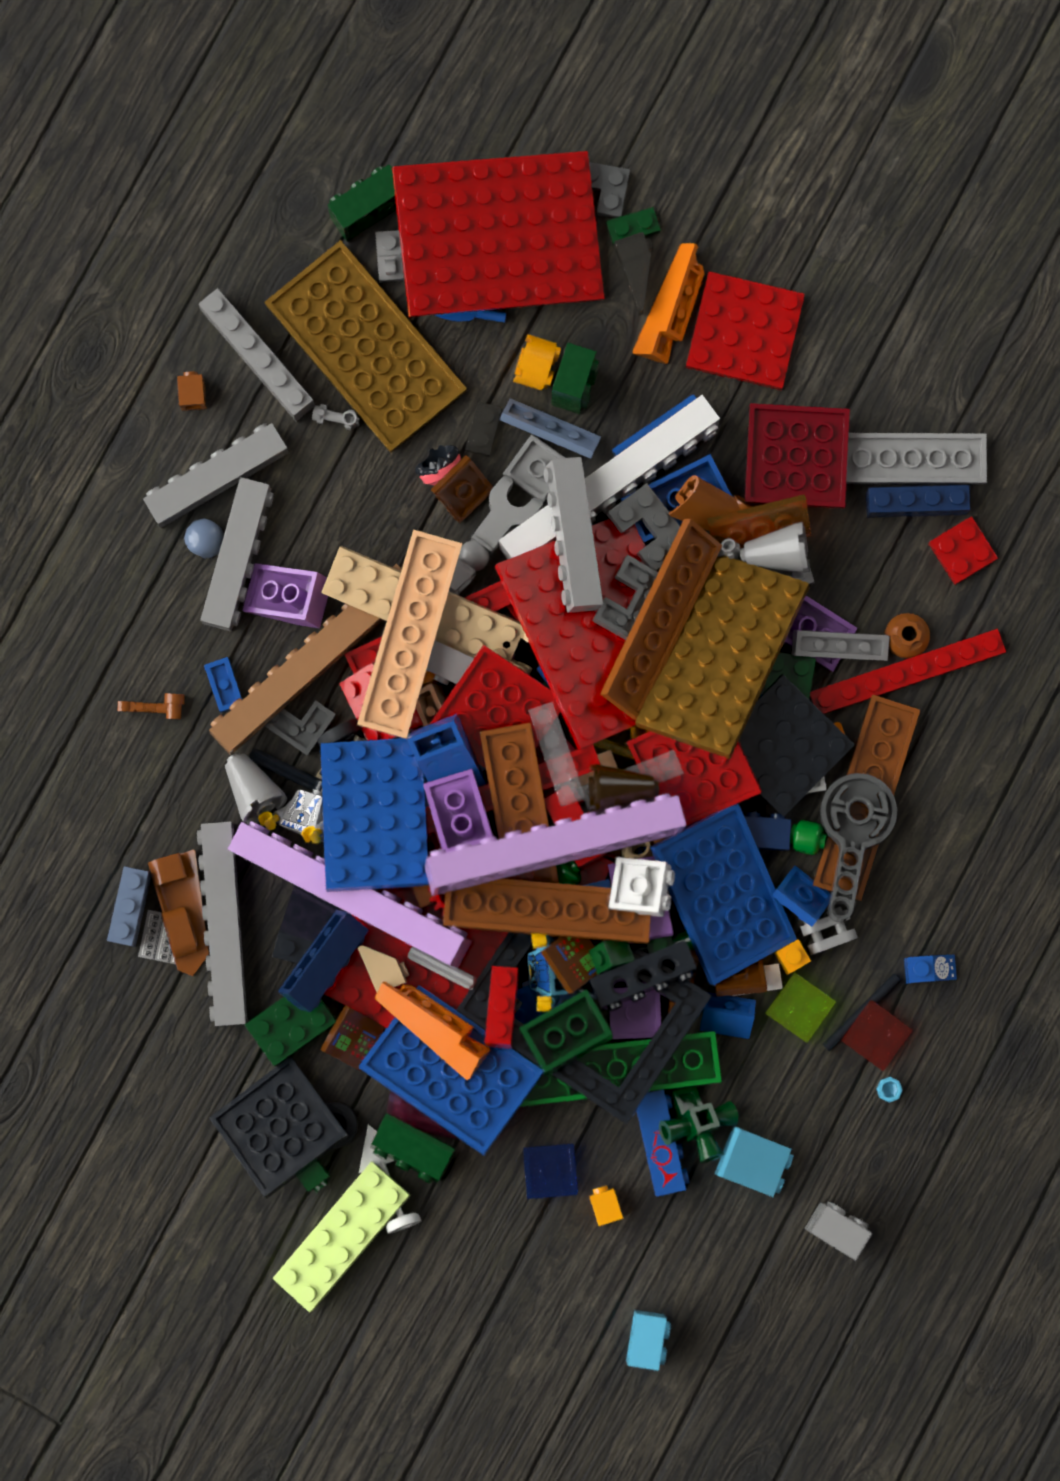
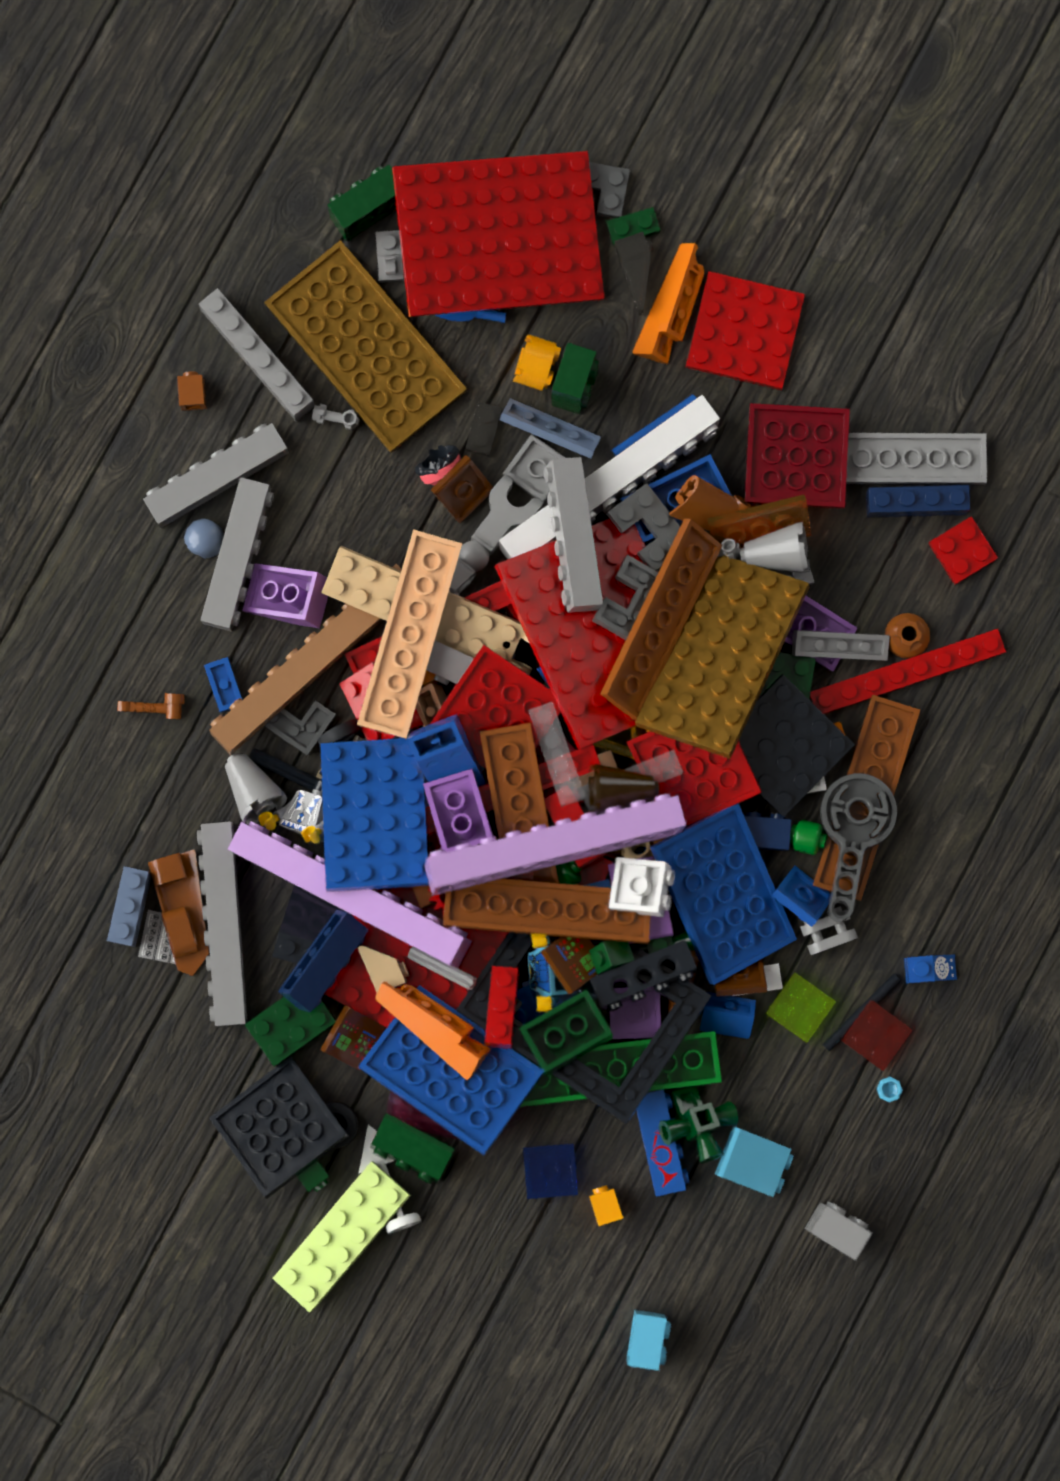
light orange brick [774,939,811,974] -> none

